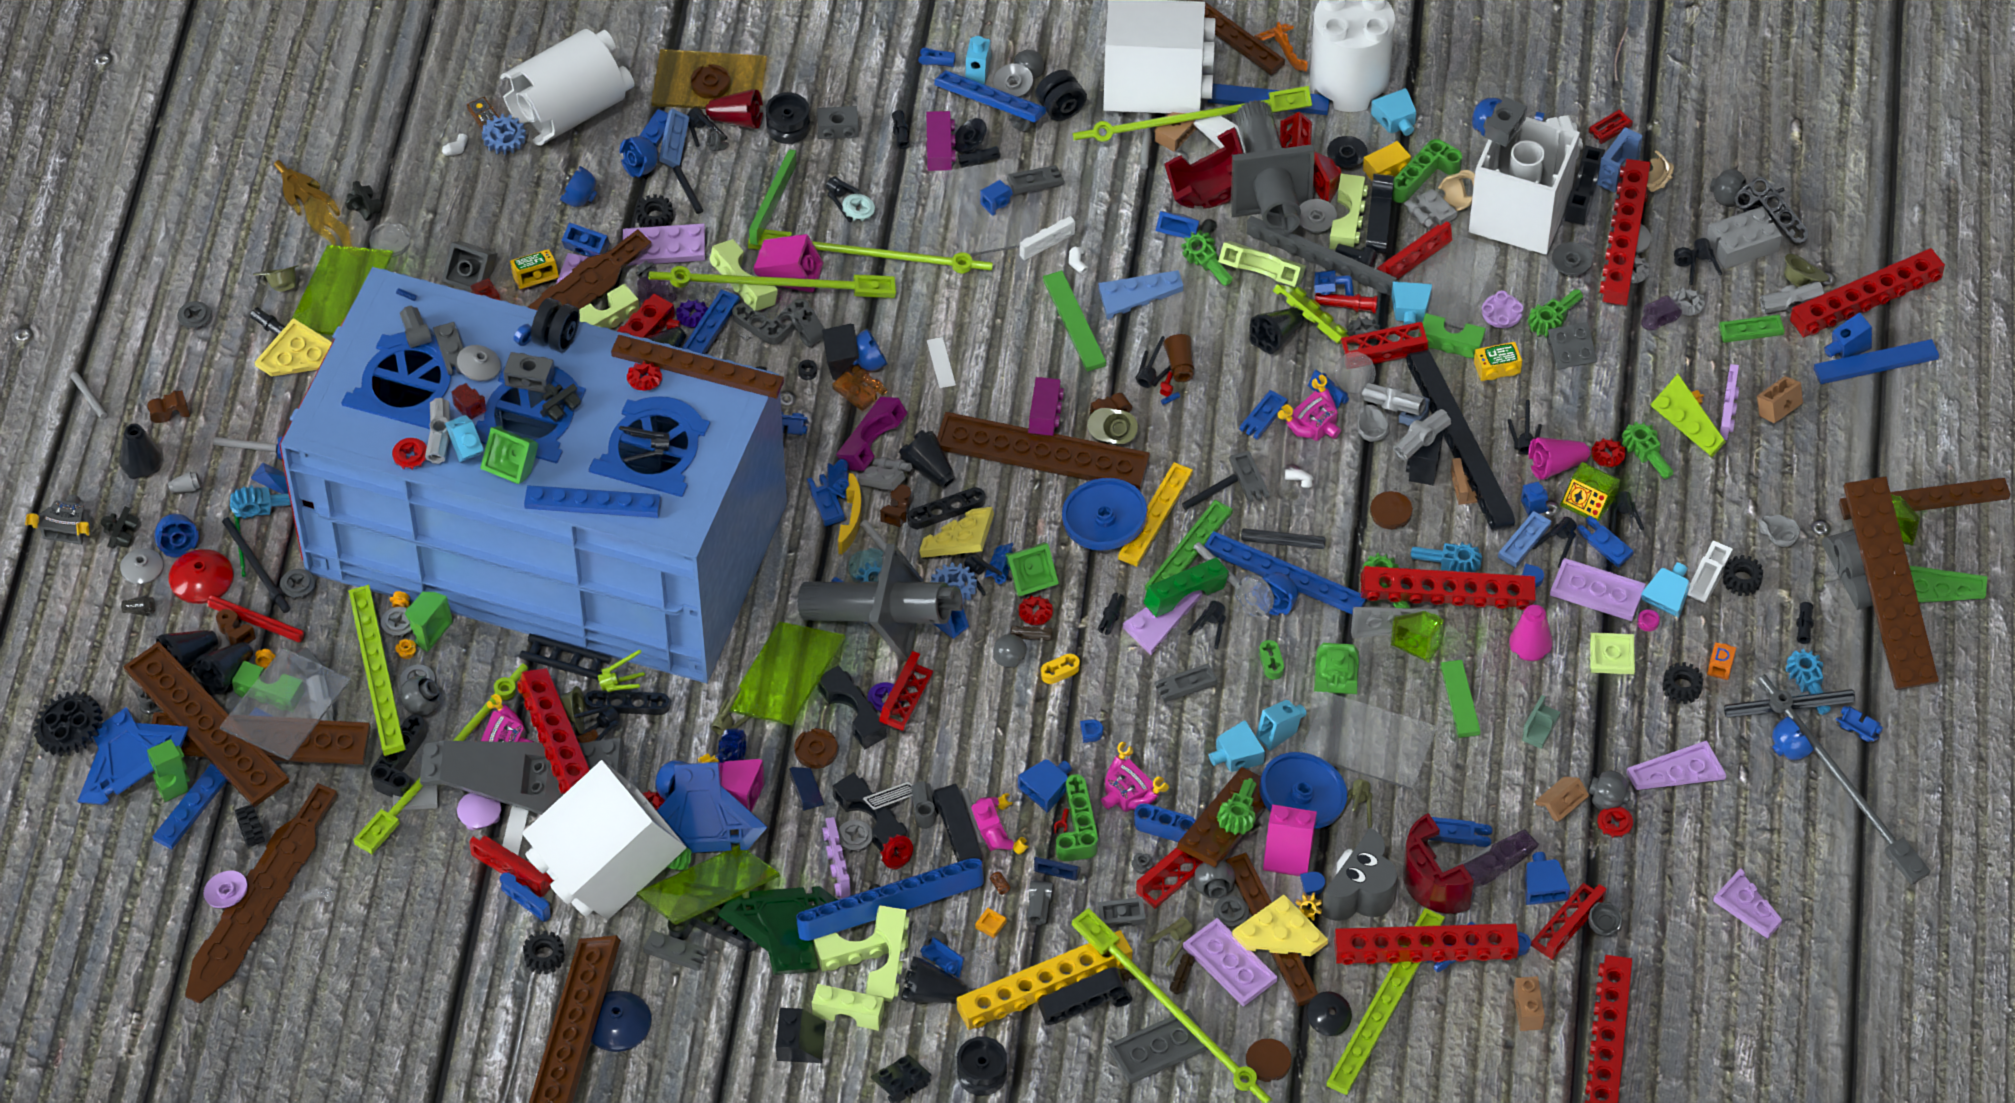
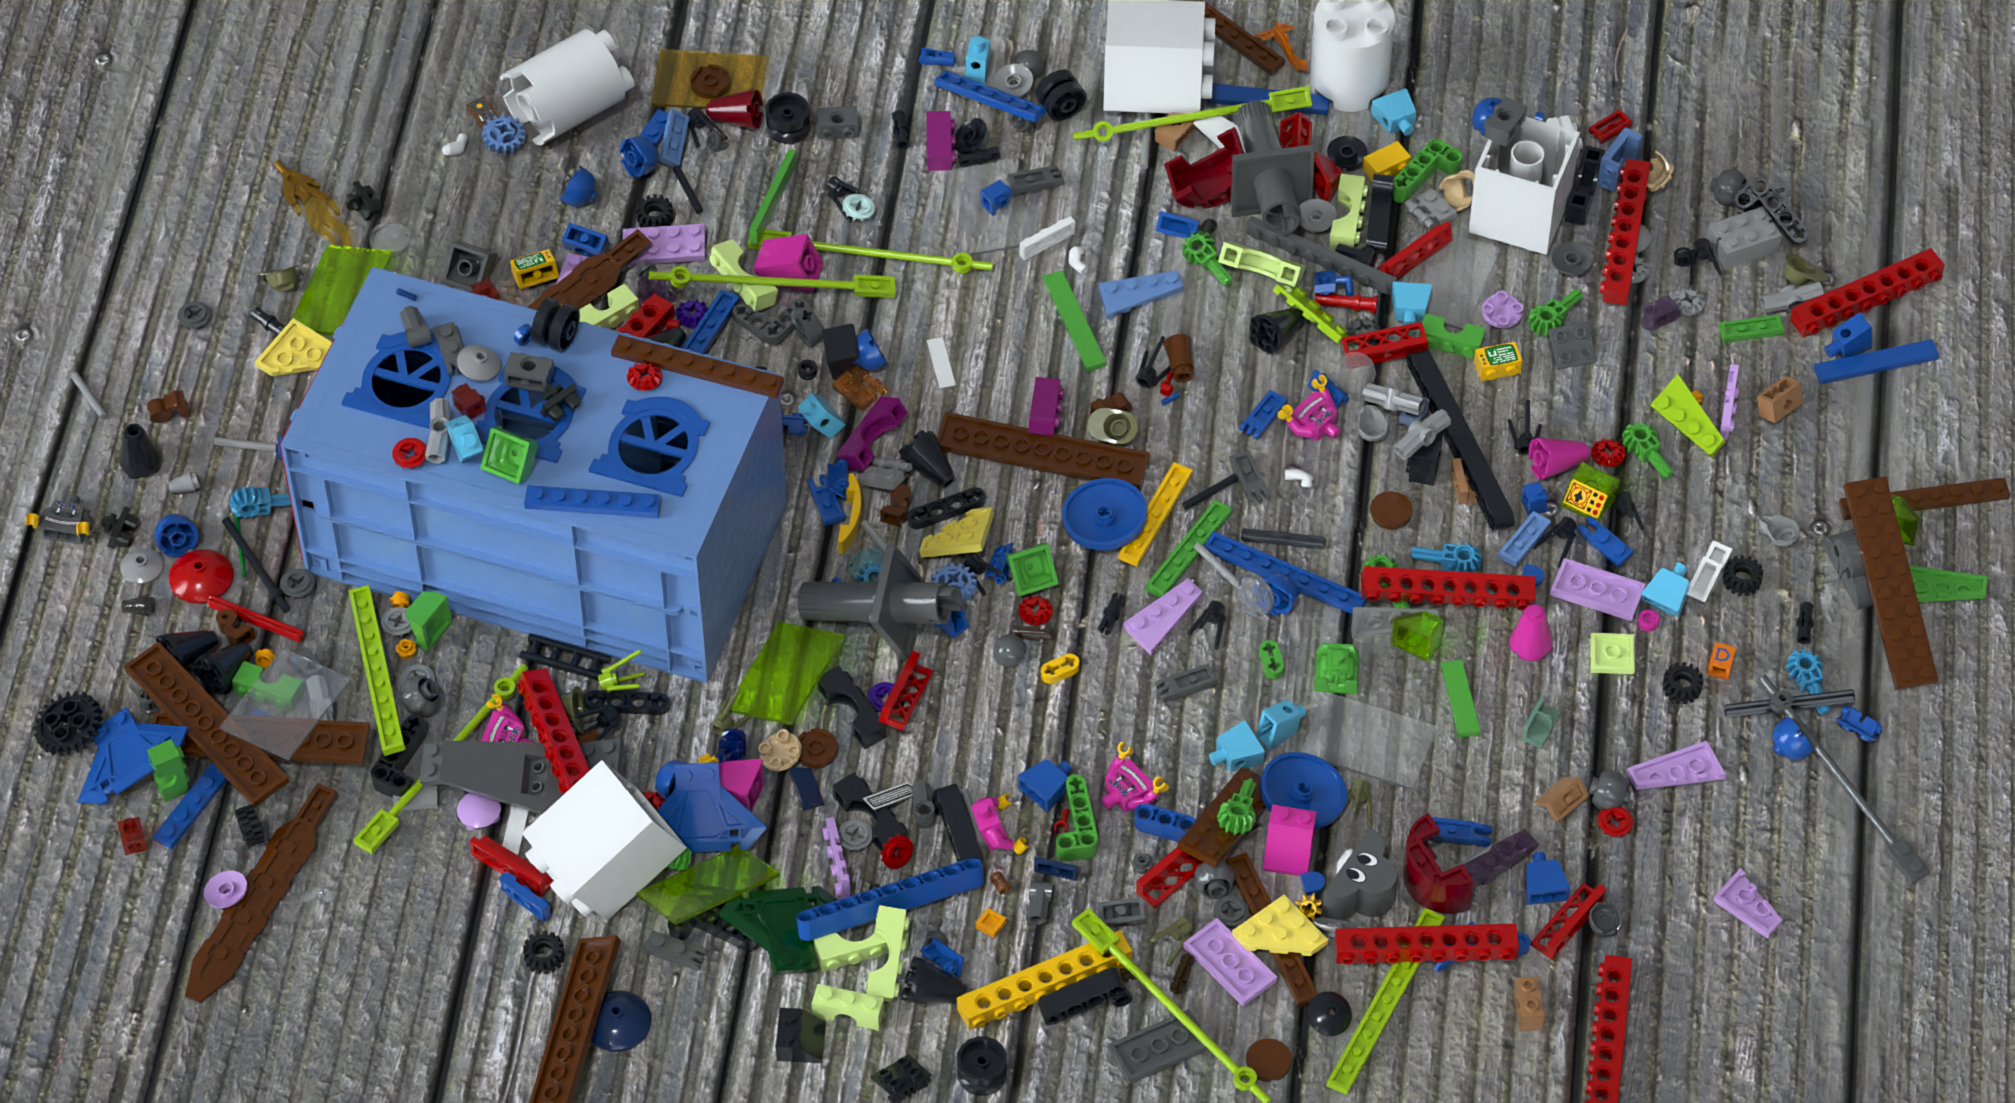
blue slope [251,462,289,494] -> none
black plant [619,426,669,462] -> none
blue tile [1080,719,1103,743] -> none
green arch [1143,557,1229,617] -> none
none -> clear red brick [117,817,147,855]
none -> tan dish [758,729,802,771]
none -> medium azure torso [798,393,846,439]
none -> light grey dish [1313,918,1358,938]

